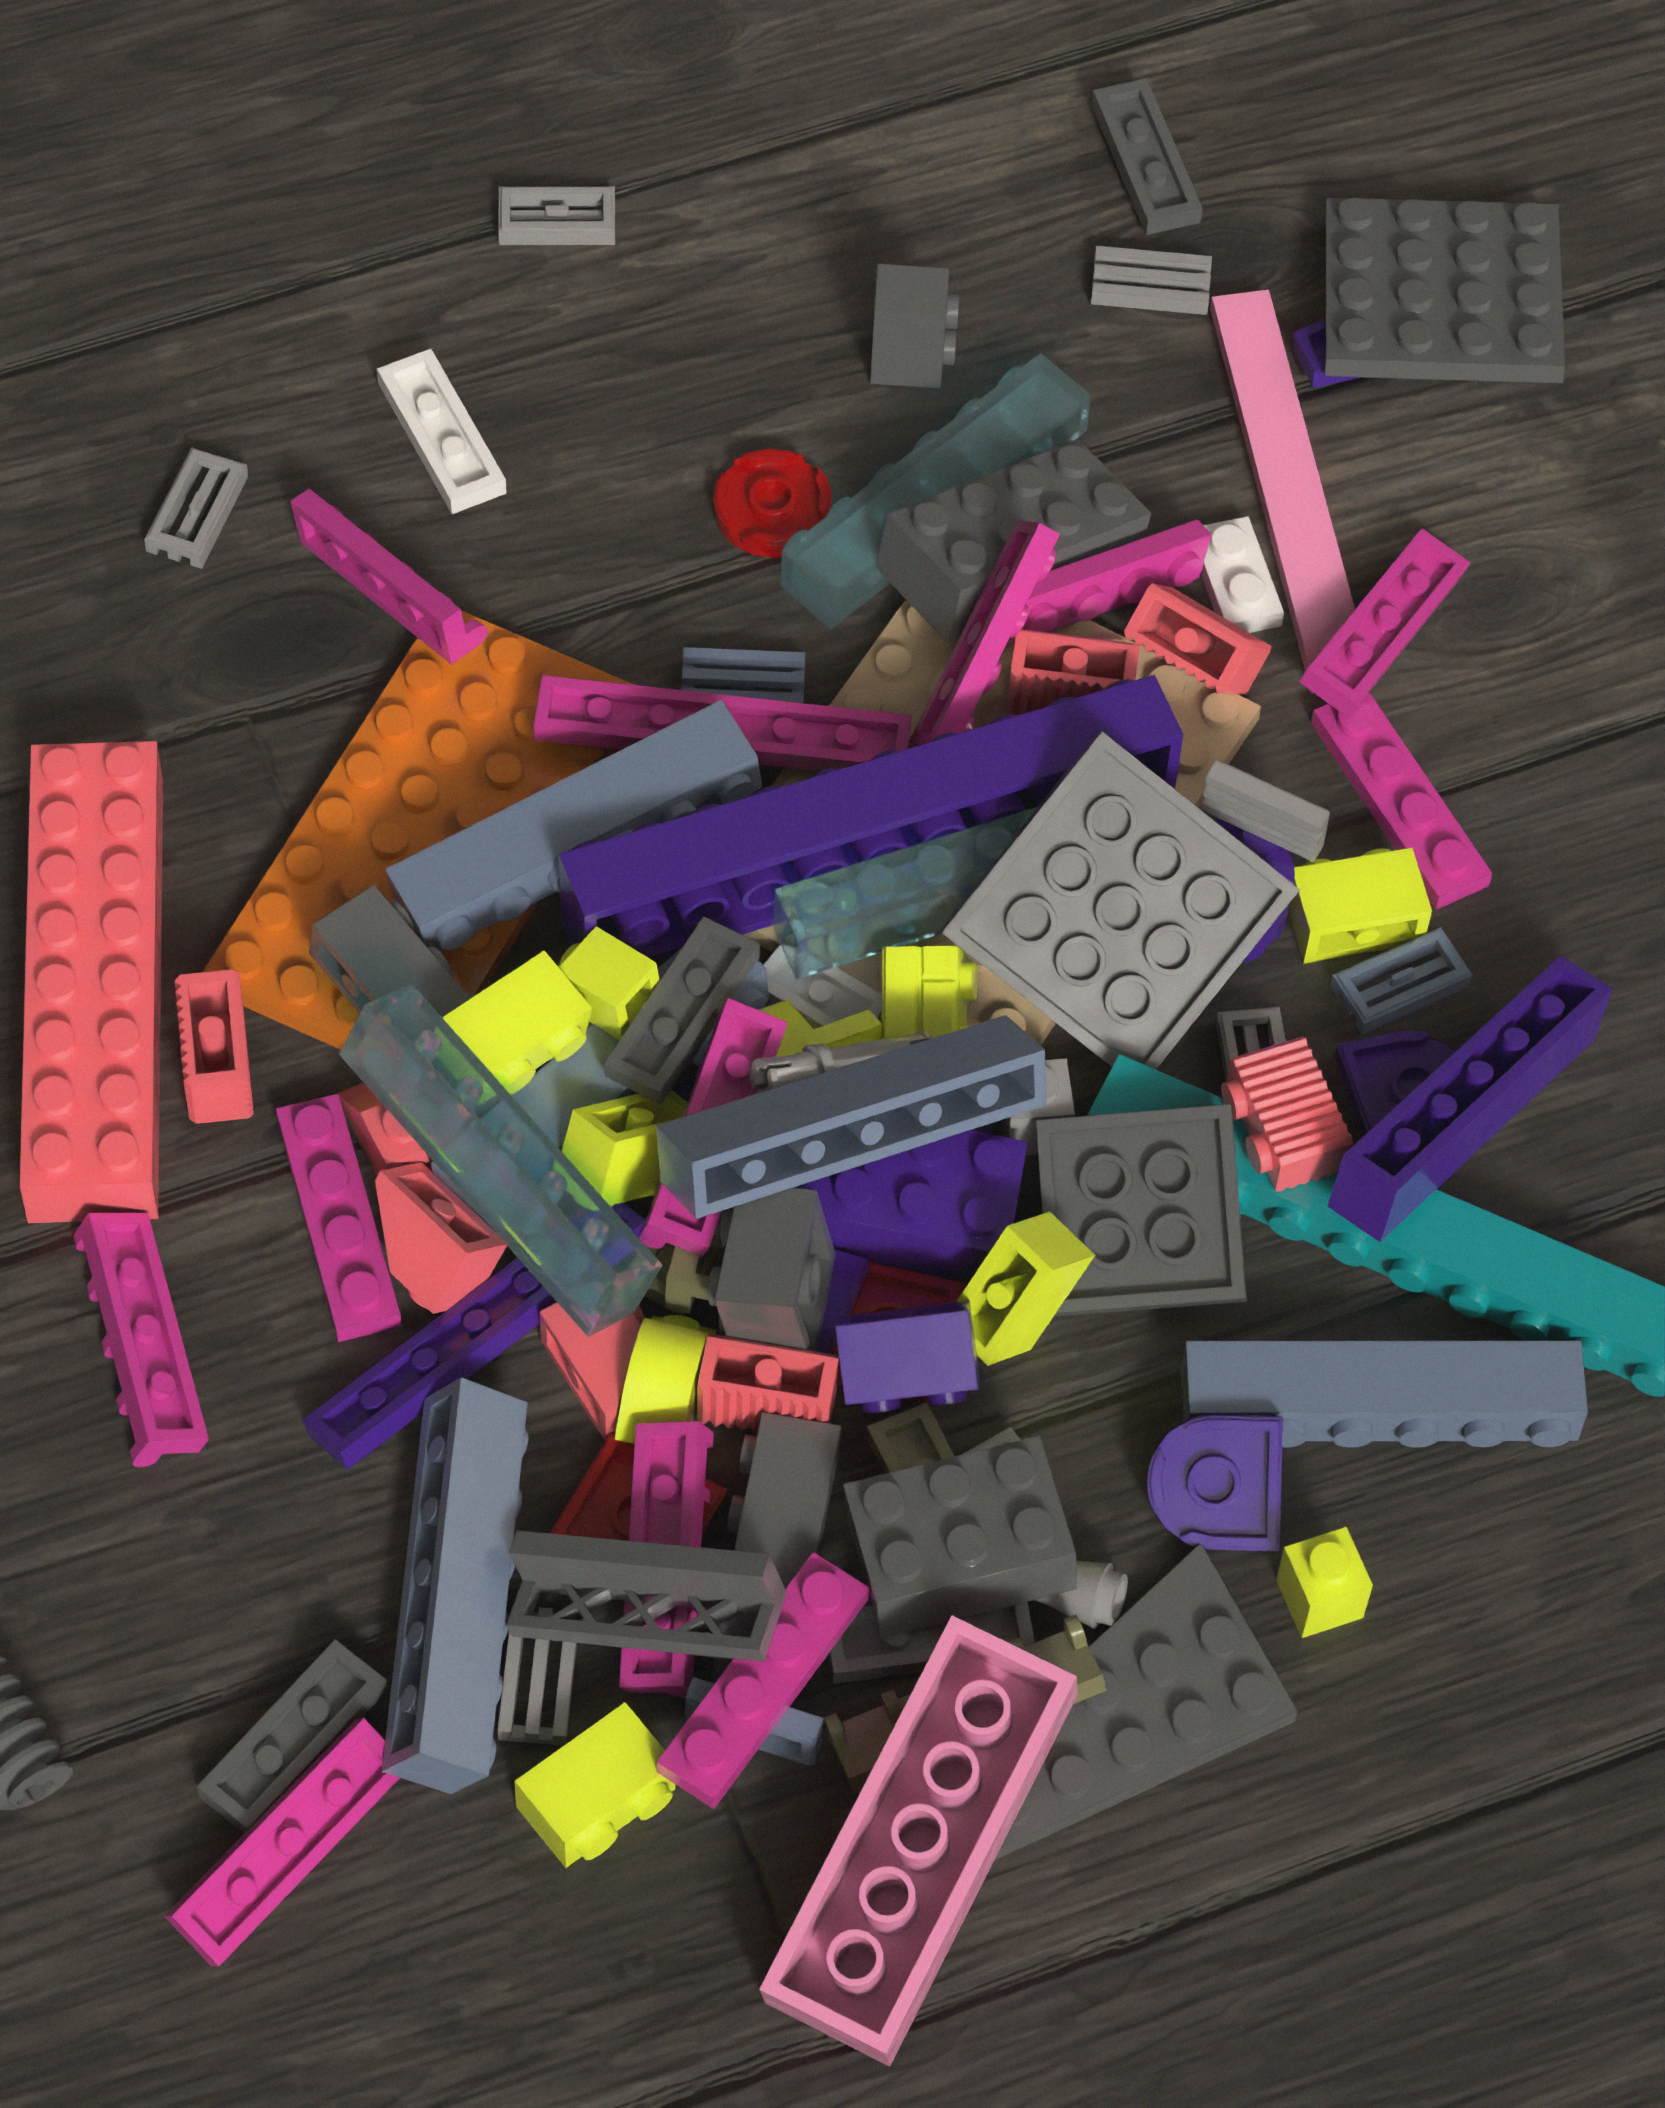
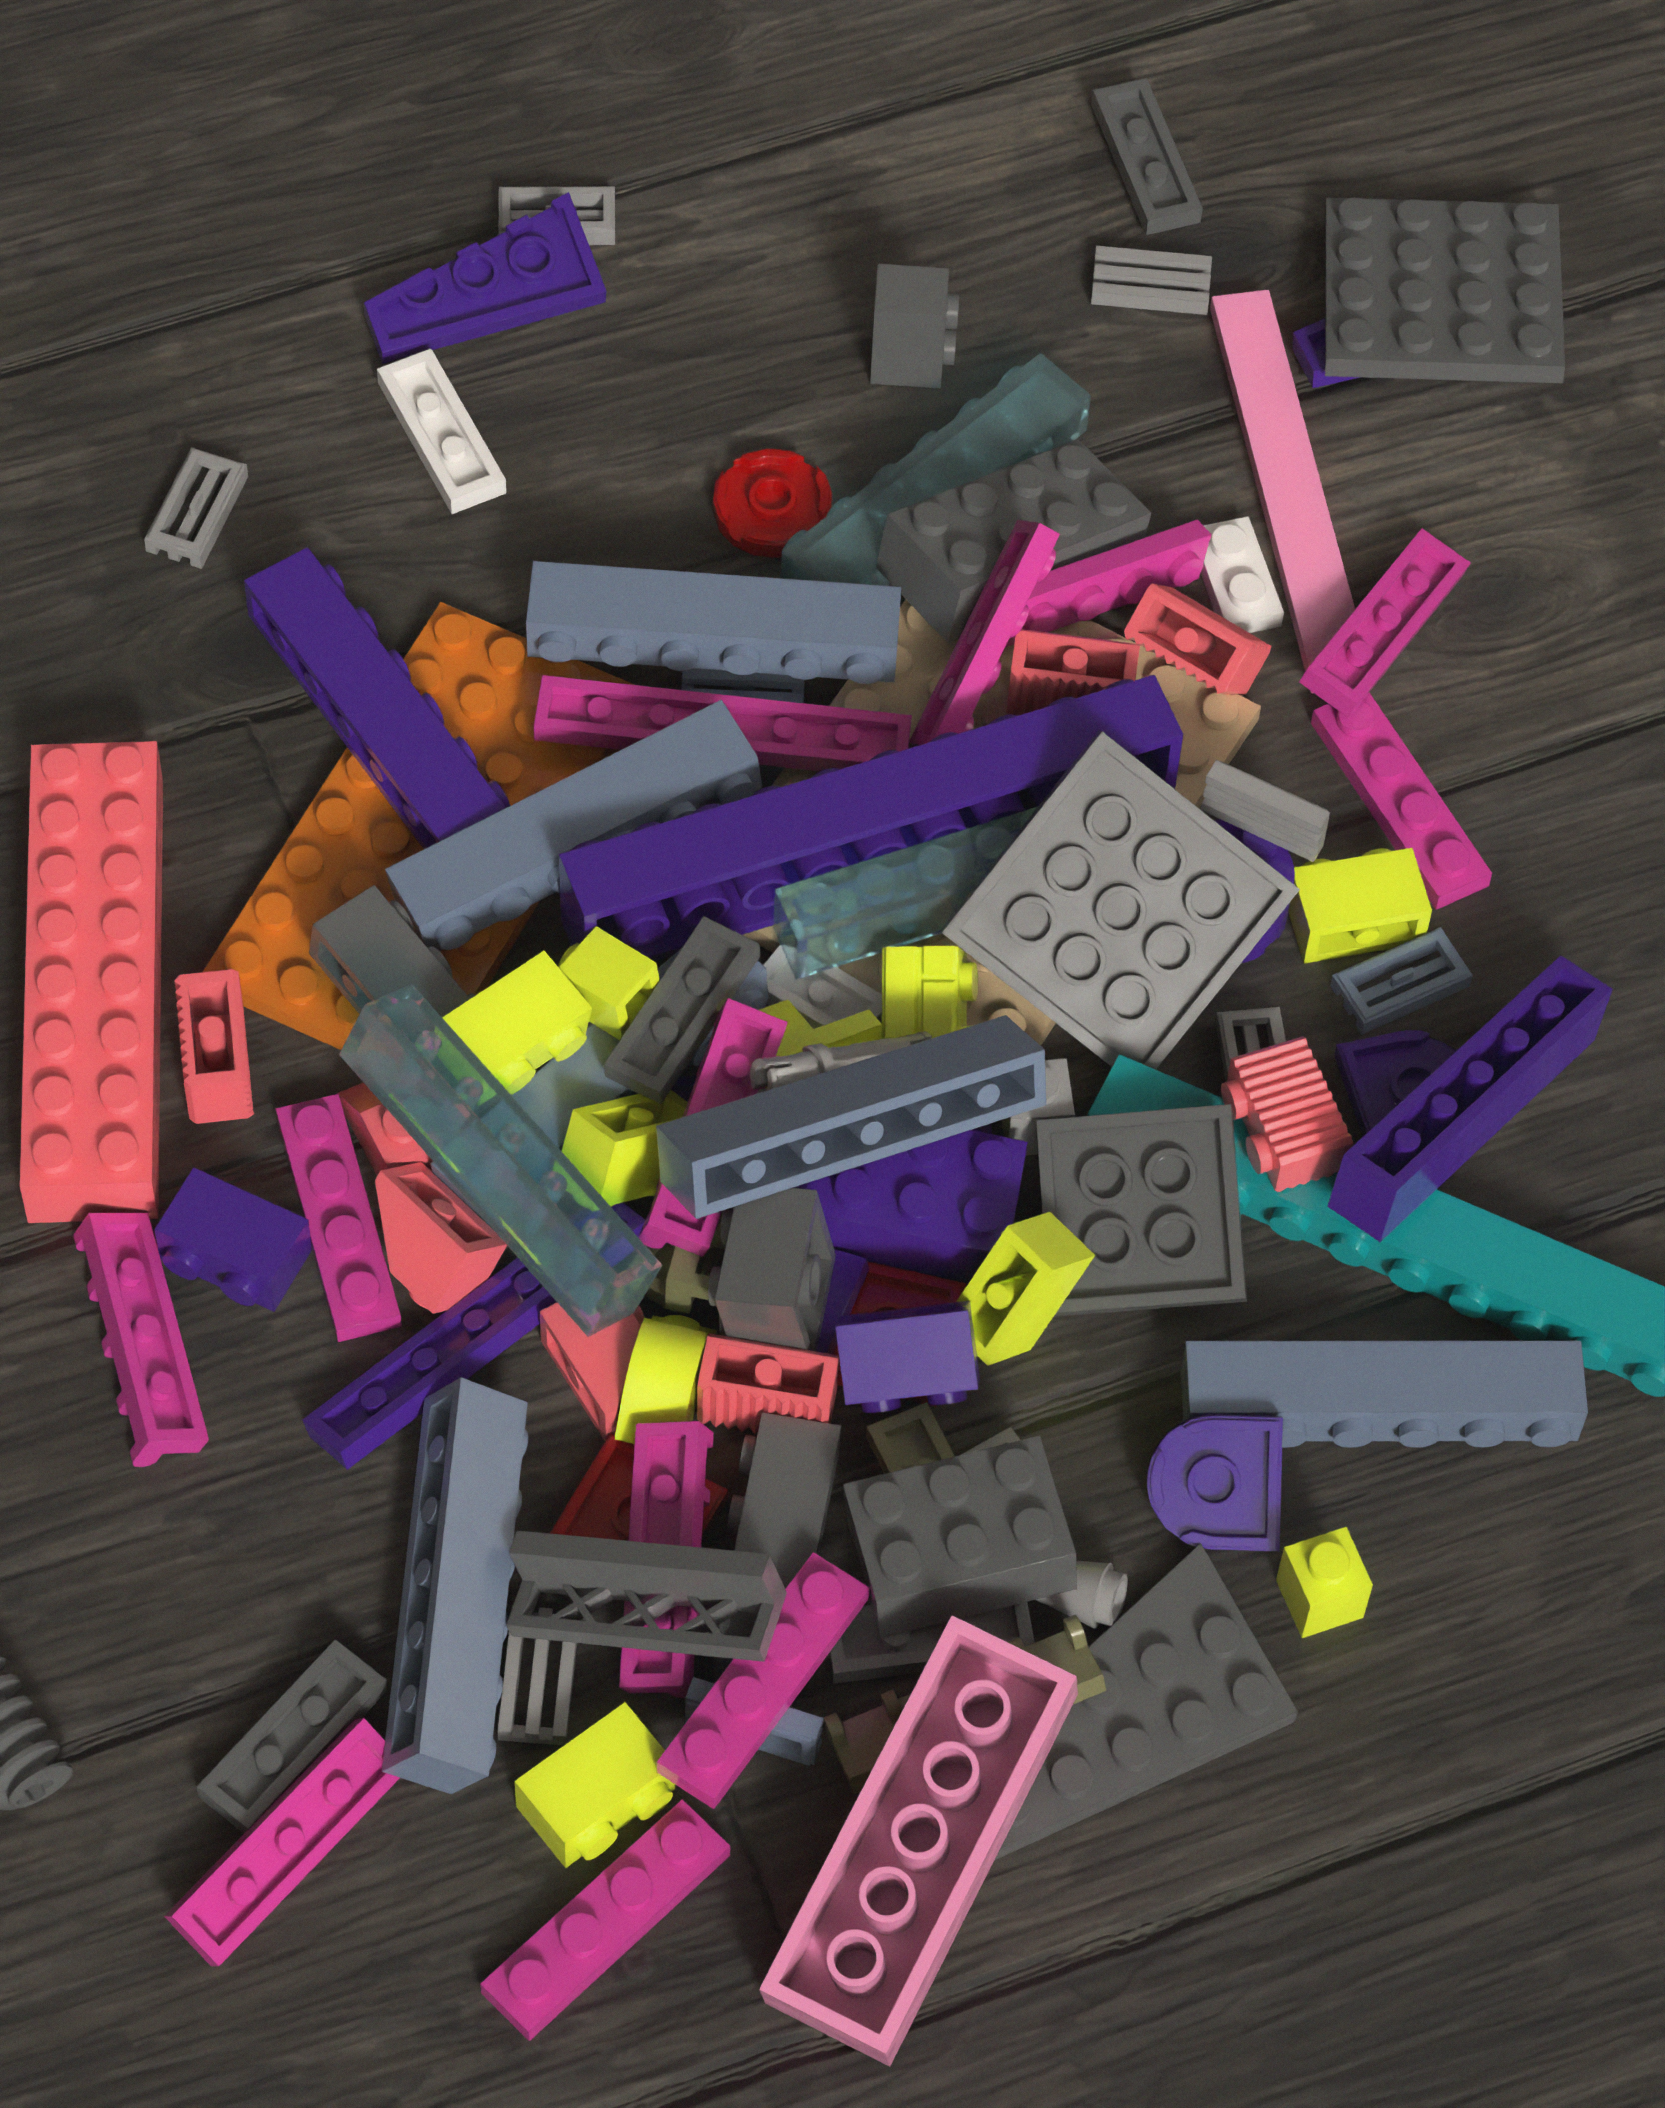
dark pink hinge [290,489,487,665] -> none
none -> dark purple brick [155,1167,312,1312]
none -> dark purple brick [244,547,510,849]
none -> dark purple wing [364,192,607,364]
none -> dark pink plate [480,1800,730,2041]
none -> sand blue brick [526,561,901,684]

